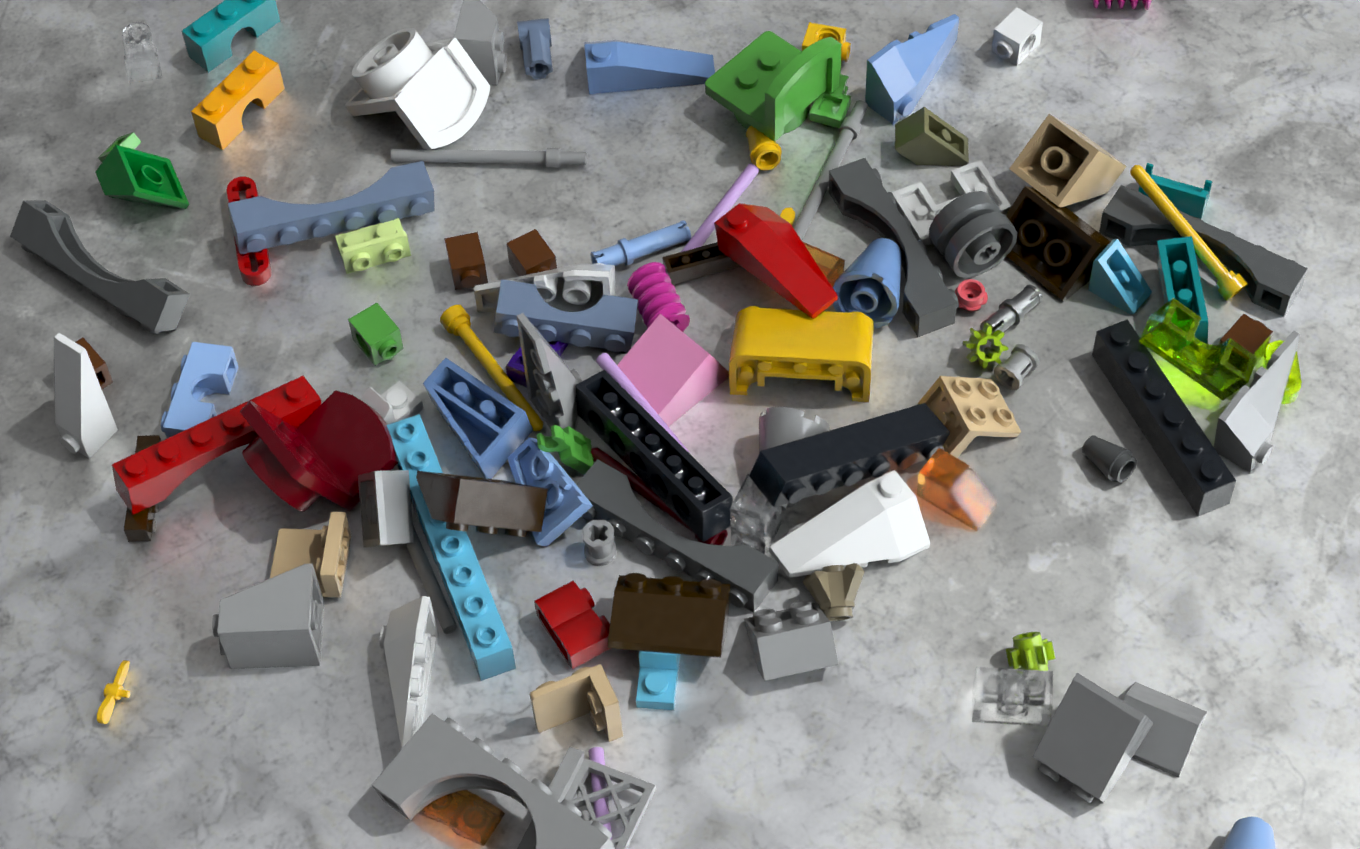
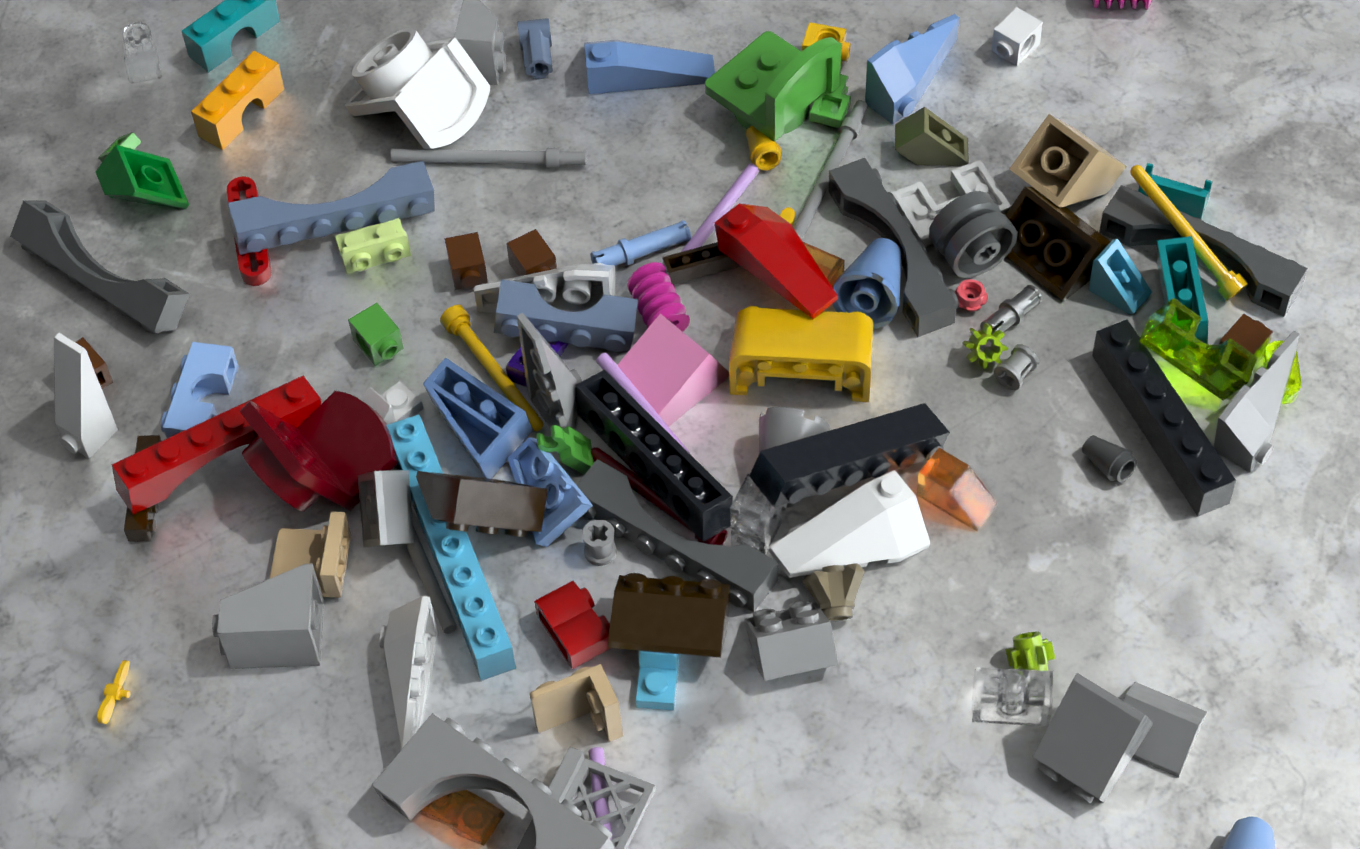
tan bracket [918,376,1021,458] -> none

